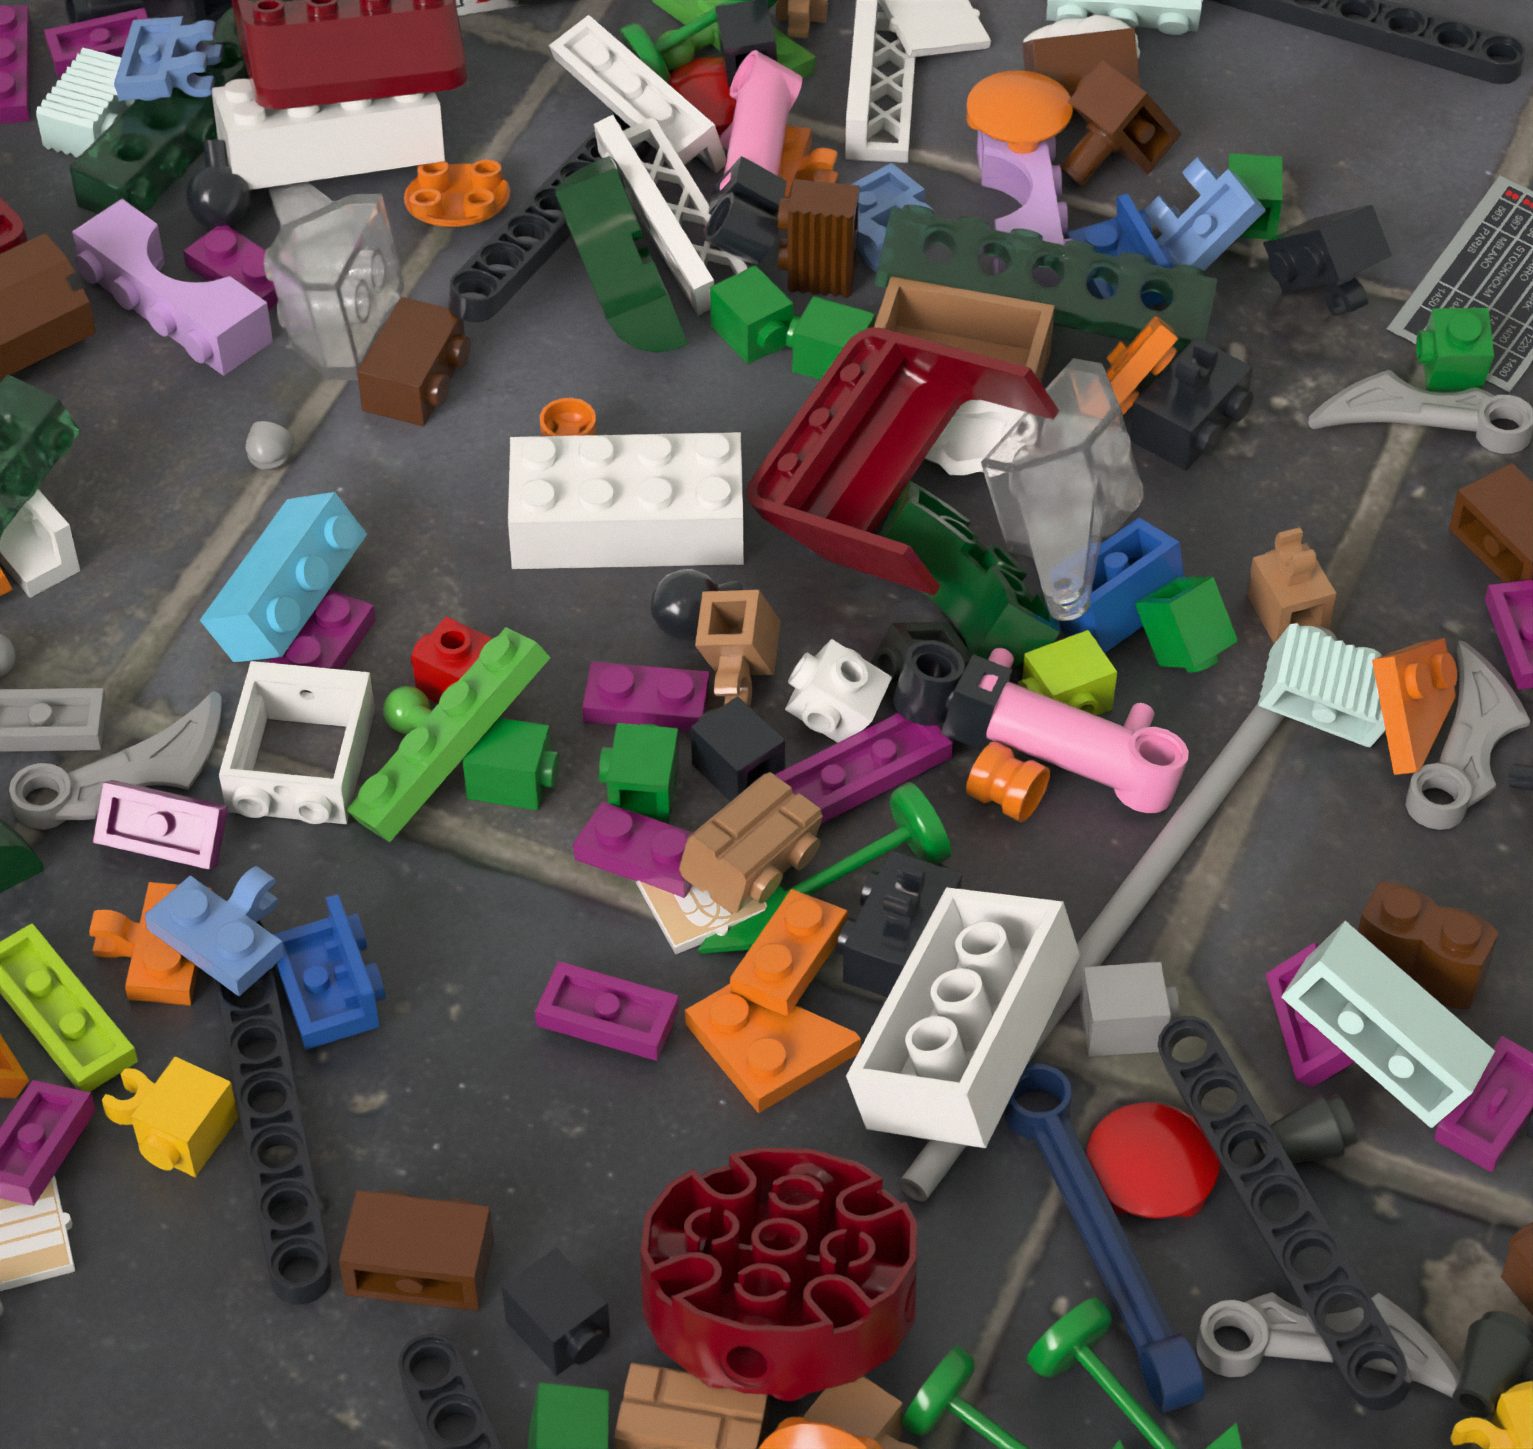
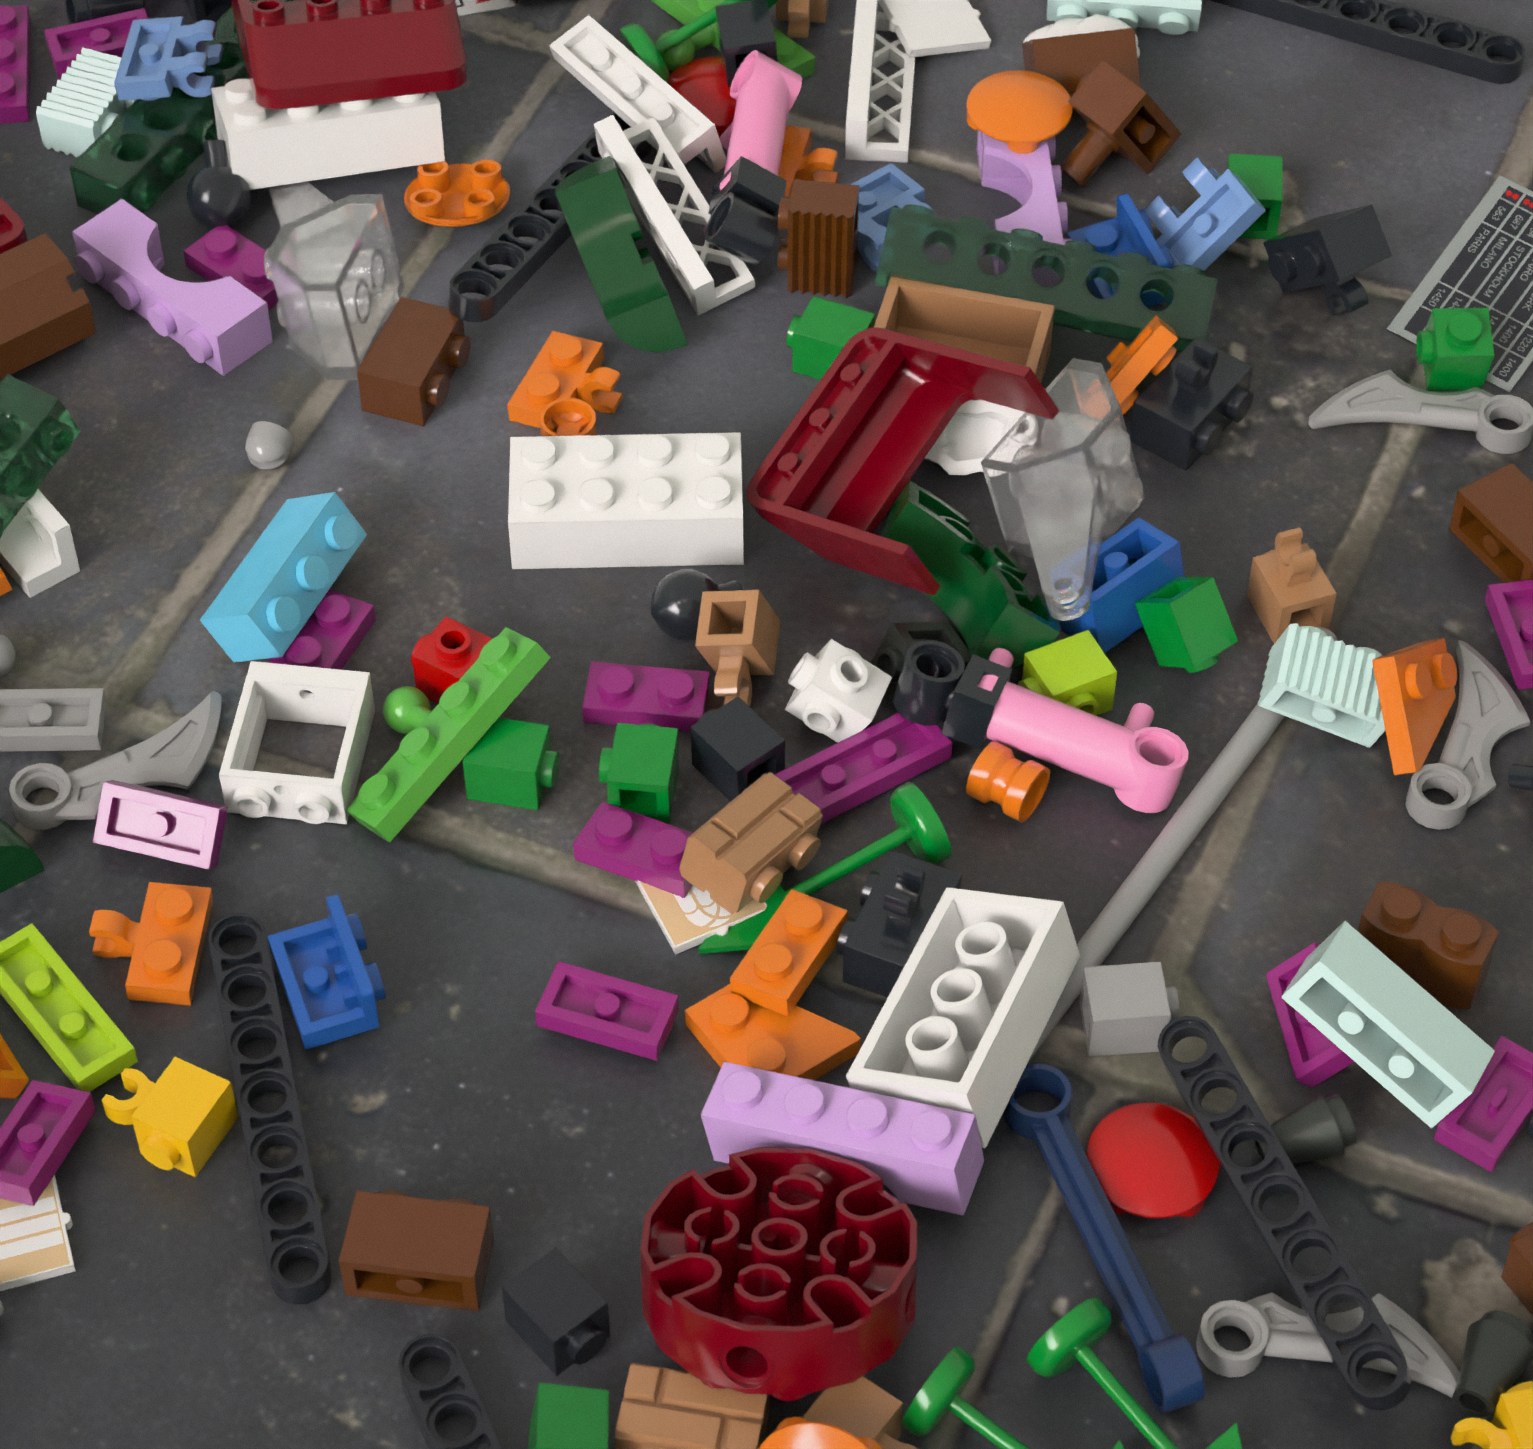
medium blue plate [145,866,284,996] -> none
green brick [710,265,793,364] -> none
none -> orange plate [507,331,623,428]
none -> lavender arch [701,1062,984,1216]

